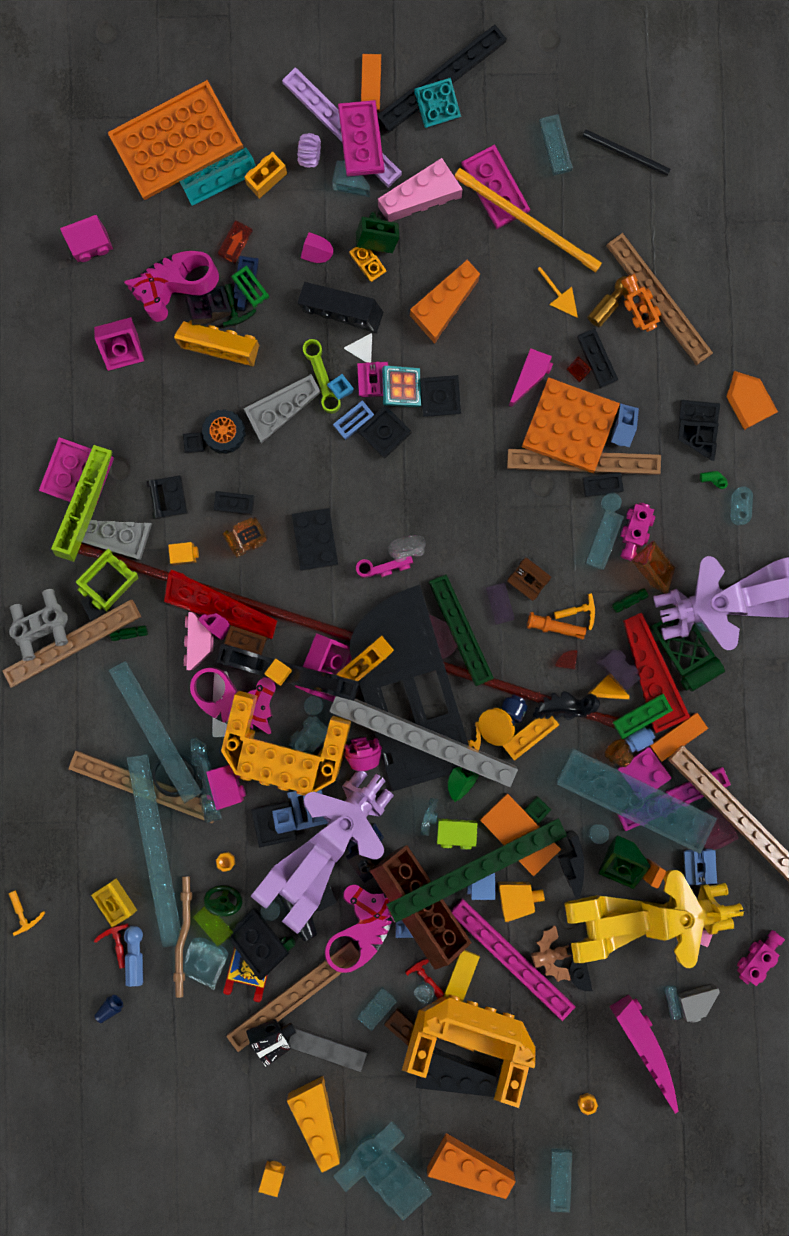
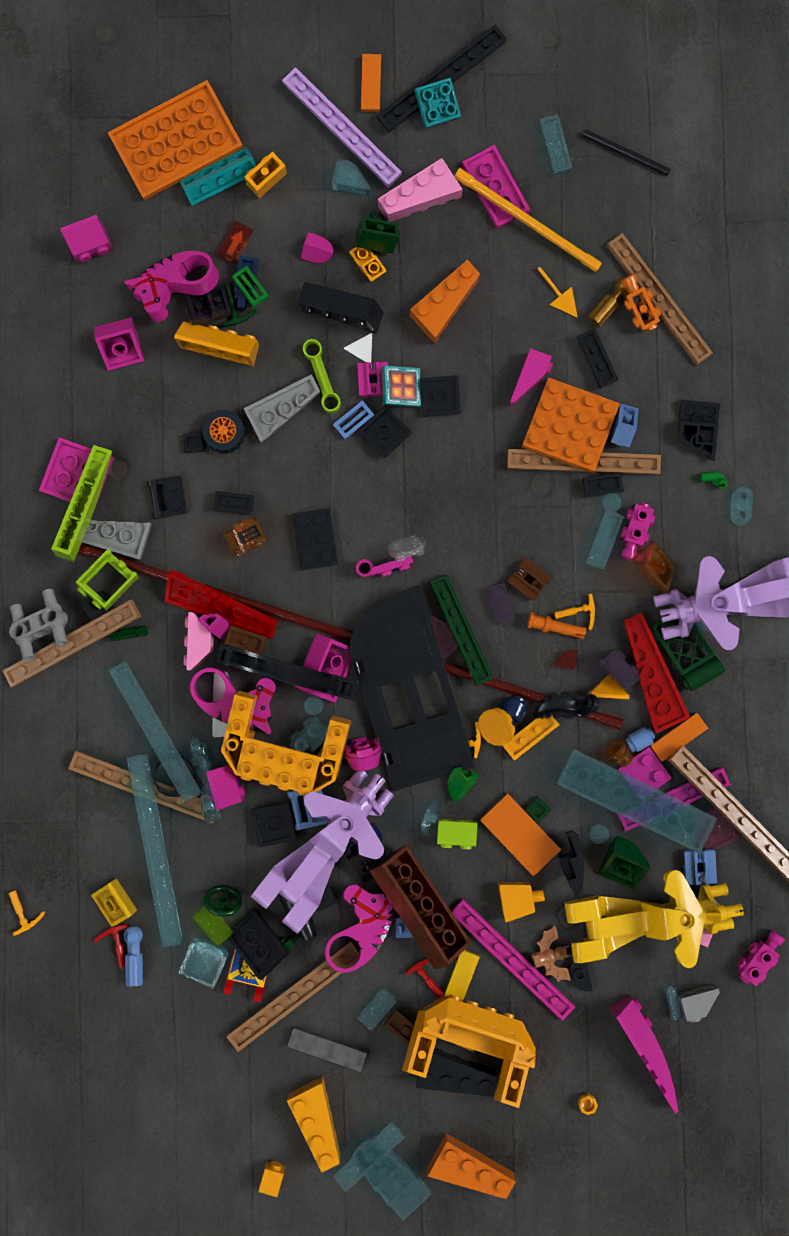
dark blue cone [94,995,123,1023] -> none
light orange brick [168,542,199,565] -> none
medium nougat bar [173,876,192,998] -> none
light orange tile [216,852,235,872] -> none
black torso [246,1019,297,1067] -> none
clear light blue tile [261,901,281,921] -> none
light orange tile [264,659,292,686] -> none
medium blue slope [272,807,296,834] -> none
lavender gear [297,133,321,168] -> none
dark azure slope [327,374,354,400] -> none
light grey brick [329,697,518,787] -> none
light orange slope [336,636,394,681] -> none
dark pink tile [338,100,385,177] -> none
dark green plate [386,818,567,923] -> none
clear light blue tile [414,982,435,1003] -> none
medium blue slope [467,873,495,900] -> none
clear light blue plate [550,1149,572,1213] -> none
clear red slope [567,356,592,382] -> none
dark green axle [612,588,649,613] -> none
green tile [612,693,673,739] -> none
orange tile [643,859,666,889] -> none
orange tile [726,371,778,430] -> none

